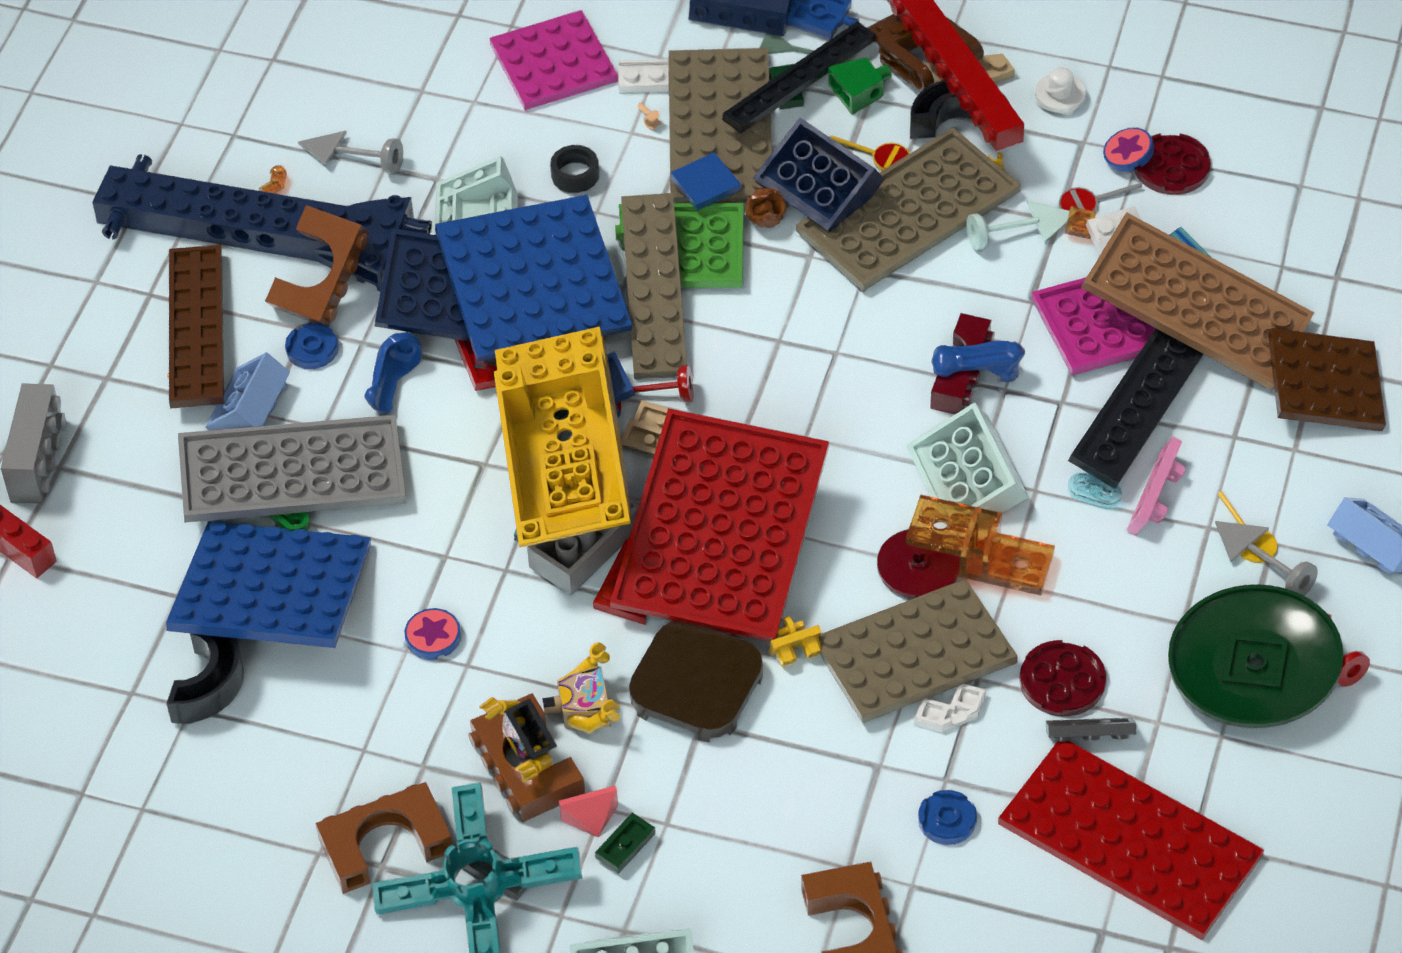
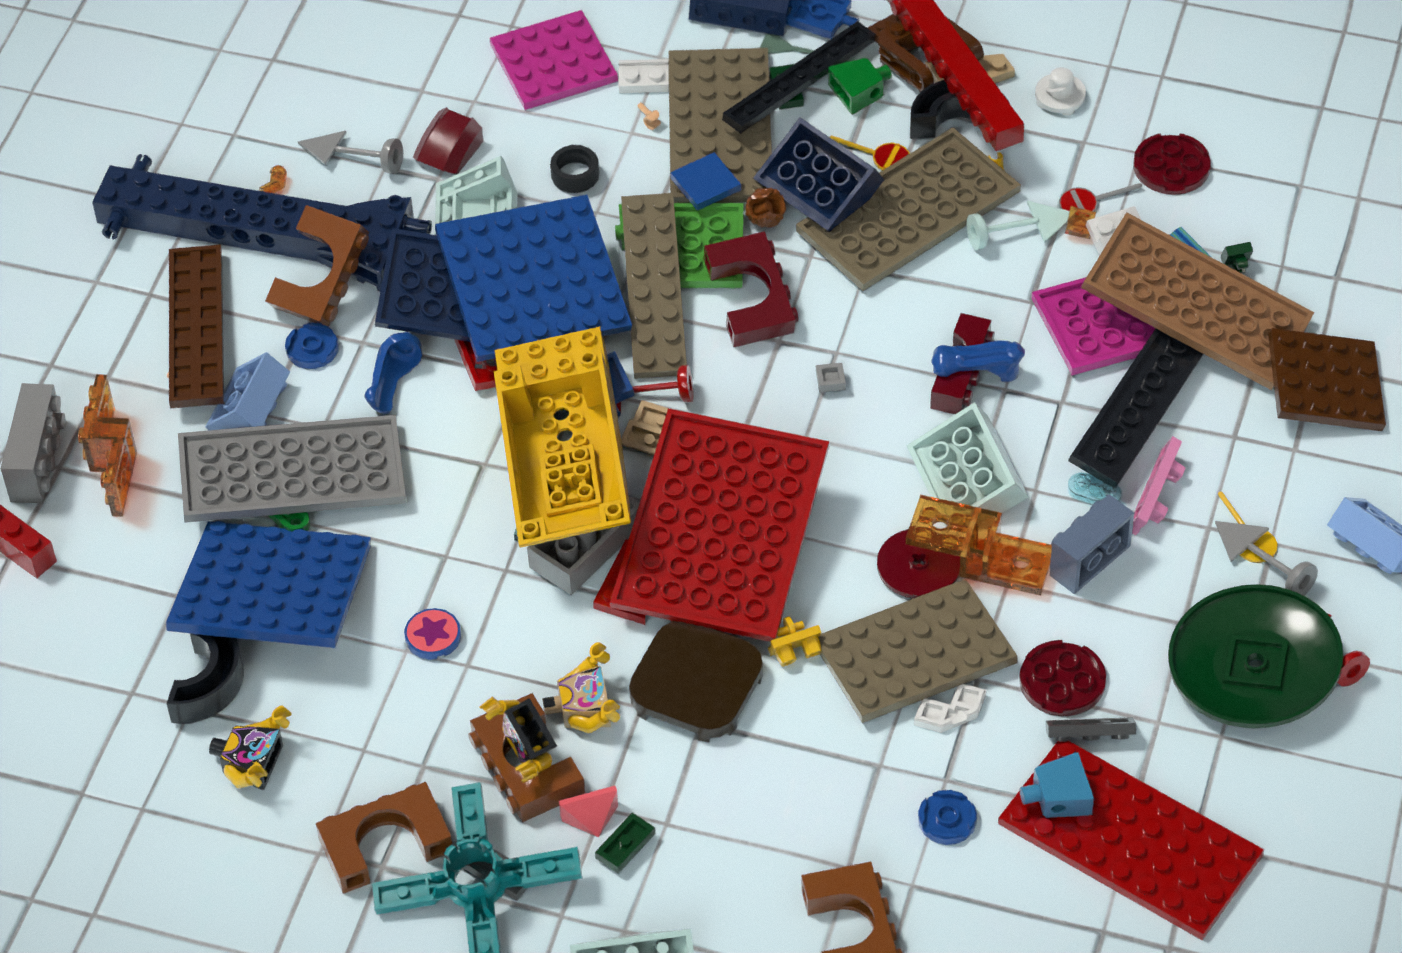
tile [1103,127,1155,172] -> none
none -> clear orange bracket [78,374,137,517]
none -> torso [209,705,292,790]
none -> dark red slope [413,107,484,175]
none -> dark red arch [703,231,799,348]
none -> light grey plate [816,363,846,393]
none -> dark azure torso [1020,753,1094,817]
none -> sand blue brick [1049,494,1134,594]
none -> dark green tile [1220,242,1253,273]

